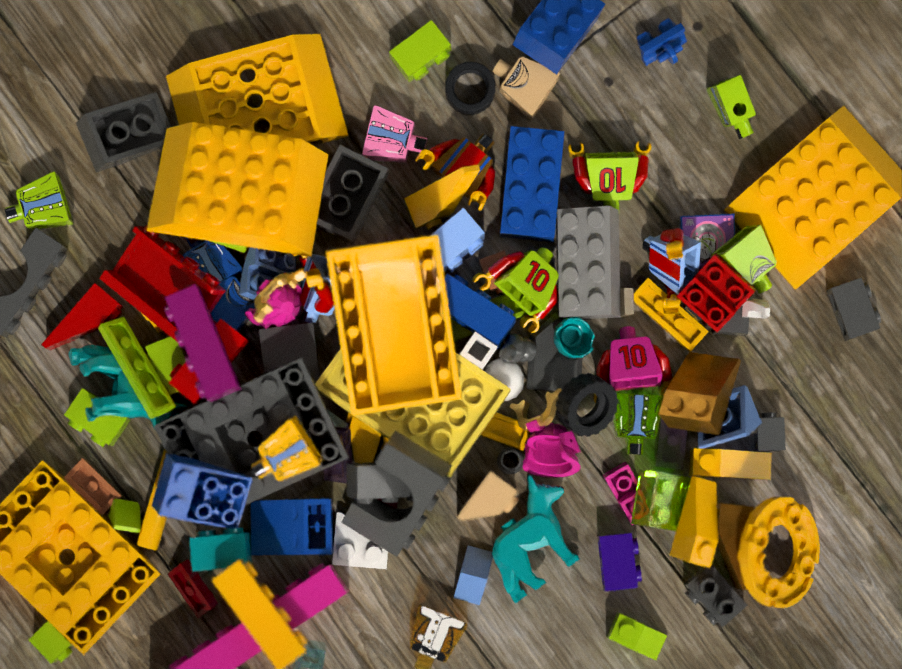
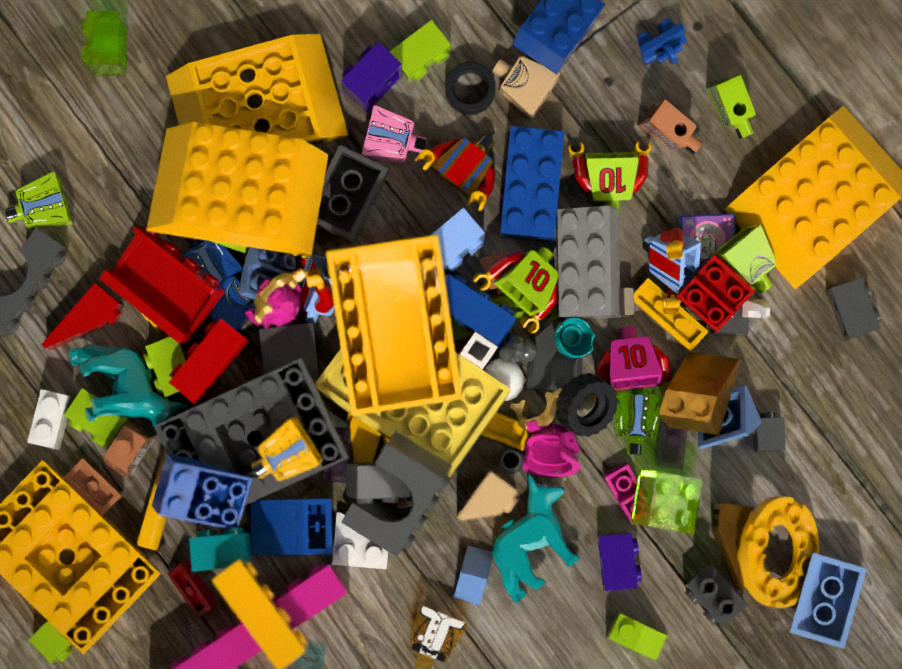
dark grey slope [76,92,171,172] -> none
lime tile [98,316,176,419] -> none
lime slope [108,499,141,533] -> none
magenta brick [164,284,241,402] -> none
yellow slope [404,165,480,230] -> none
yellow slope [669,476,718,568] -> none
yellow slope [689,448,772,480] -> none
none -> white brick [27,389,73,450]
none -> clear neon green brick [81,11,128,76]
none -> nougat torso [103,421,157,479]
none -> dark purple brick [341,42,403,114]
none -> nougat torso [638,100,703,155]
none -> light blue slope [790,553,867,649]

